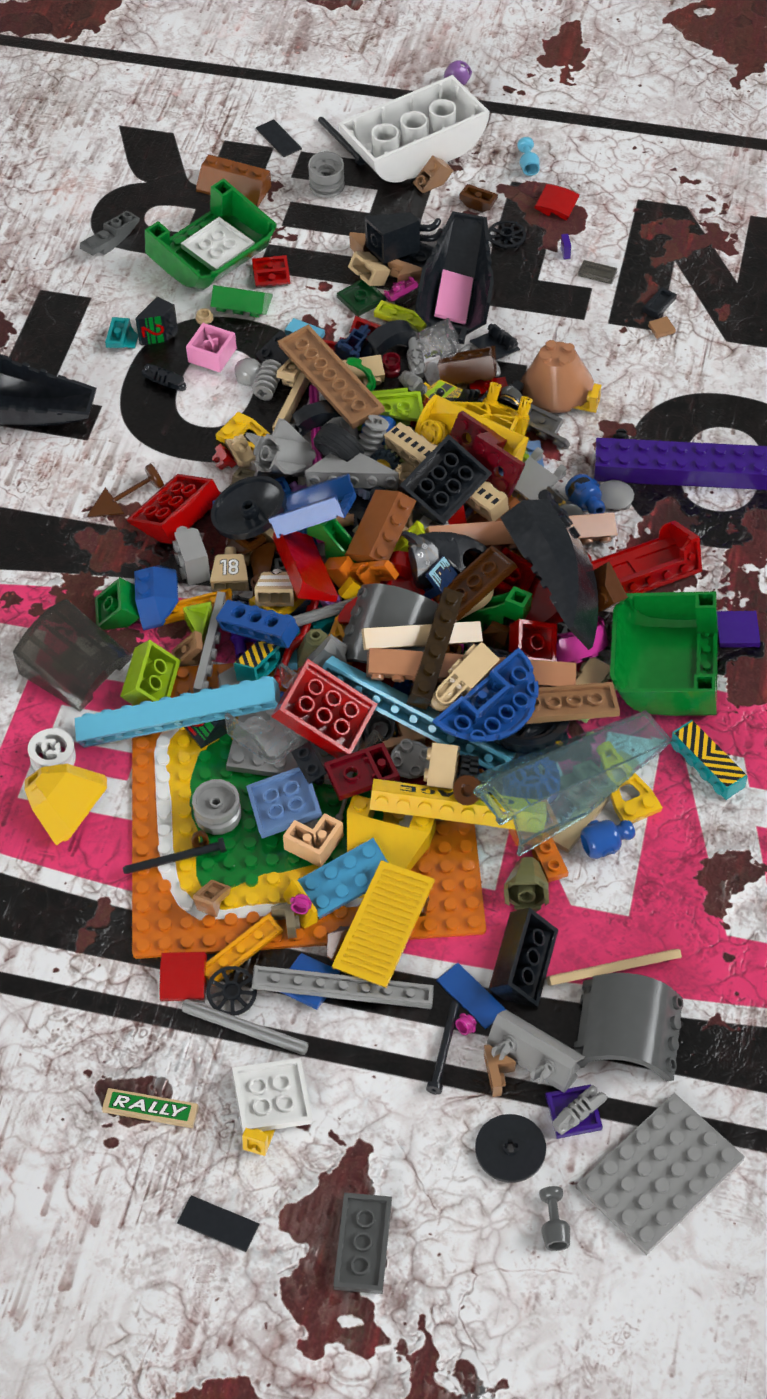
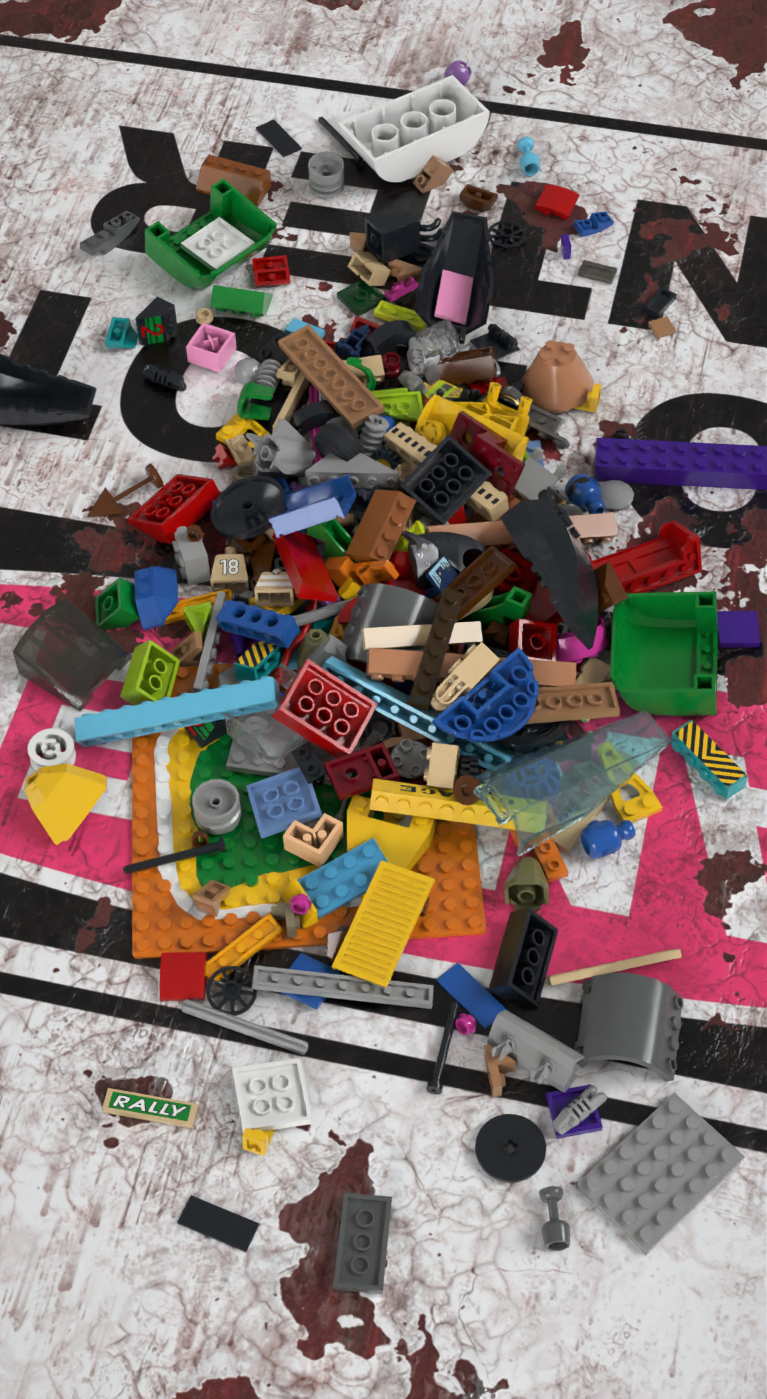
none -> reddish brown hinge [186,524,203,542]
none -> green piece [237,381,274,420]
none -> blue slope [573,211,614,237]

